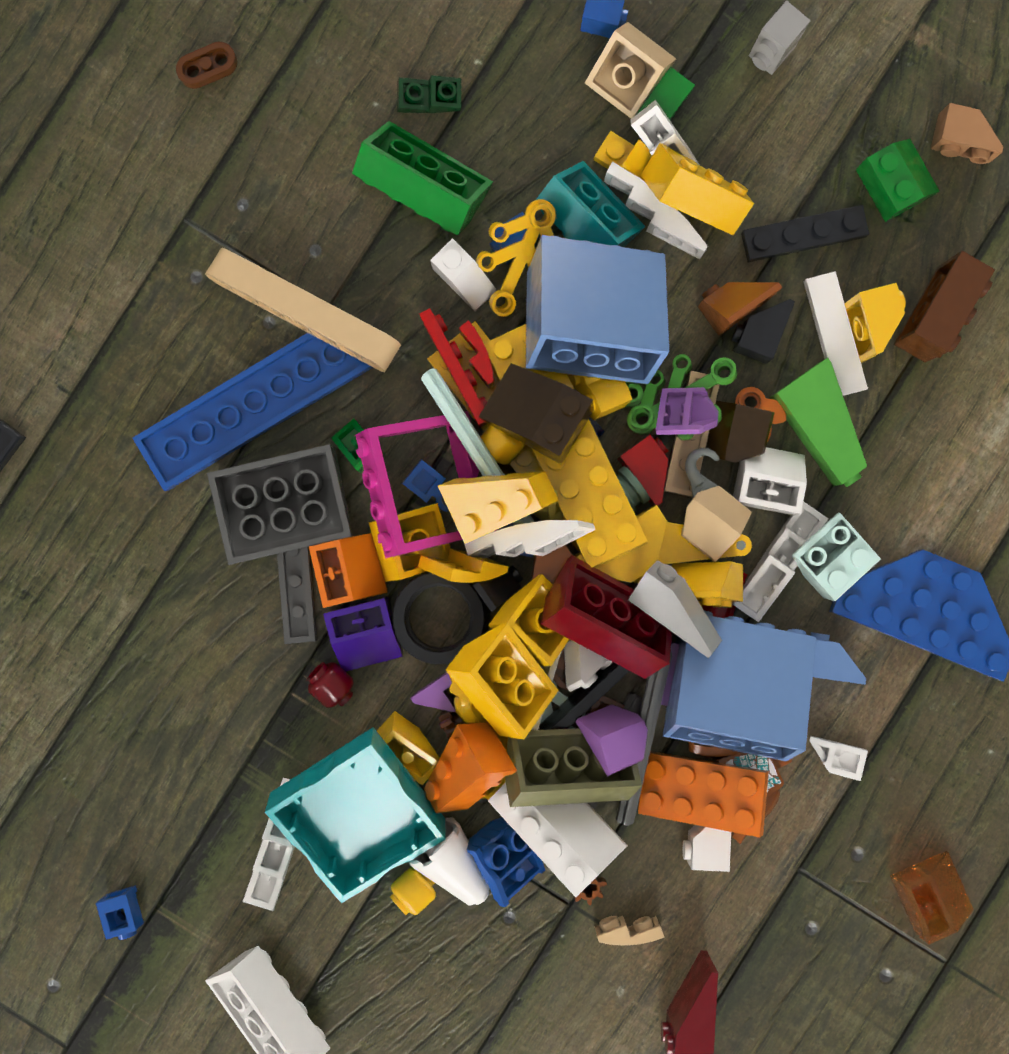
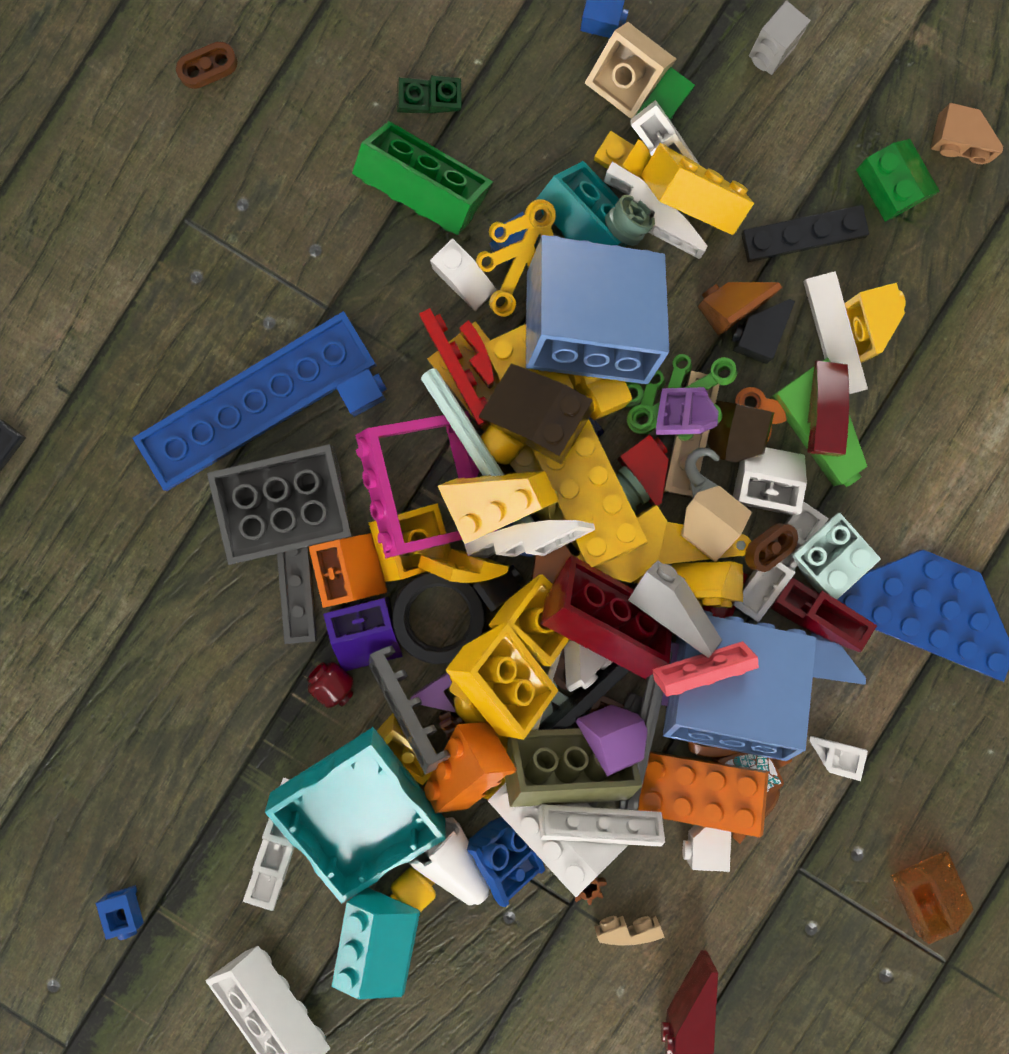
tan beam [205,248,401,372] -> none
green slope [331,418,385,474] -> none
blue plate [402,459,448,512] -> none
reddish brown brick [894,251,995,362] -> none
none -> teal slope [332,887,420,1000]
none -> blue brick [336,369,387,417]
none -> dark grey hinge [369,646,450,775]
none -> white tile [538,804,665,846]
none -> sand green wheel [605,195,655,246]
none -> coral plate [652,641,759,697]
none -> reddish brown plate [745,523,798,572]
none -> dark red slope [770,577,877,652]
none -> dark red slope [807,360,849,457]

